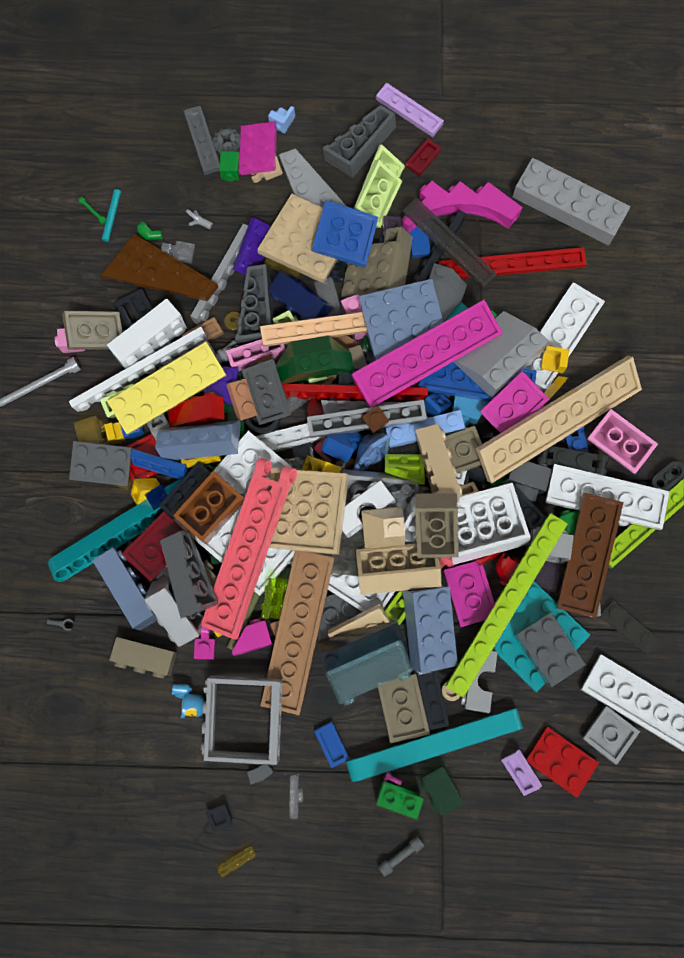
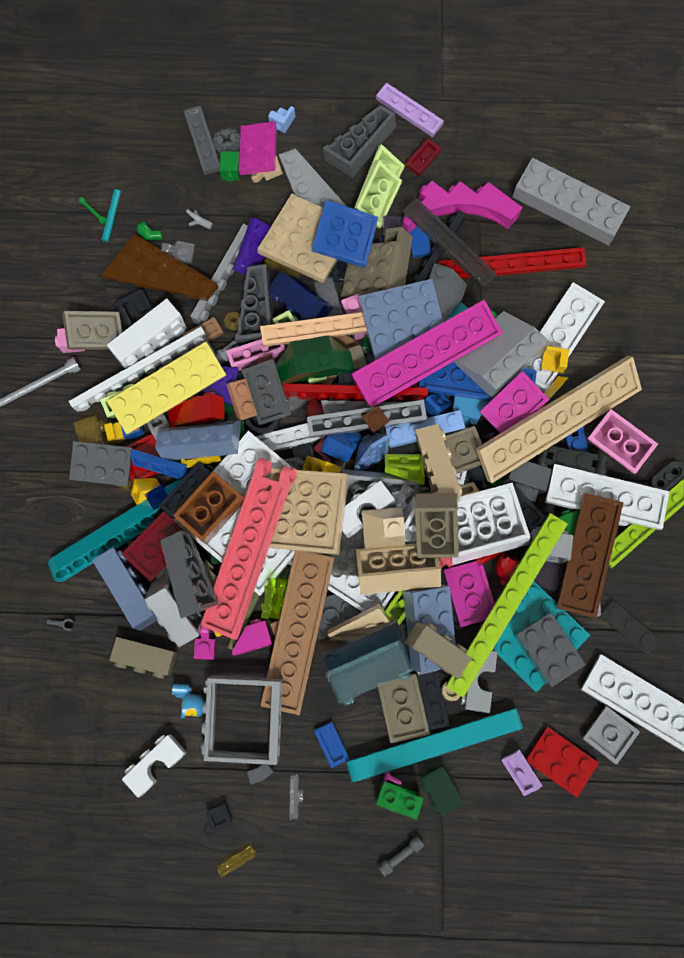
none -> white arch [122,735,187,798]
none -> dark tan brick [404,622,472,679]

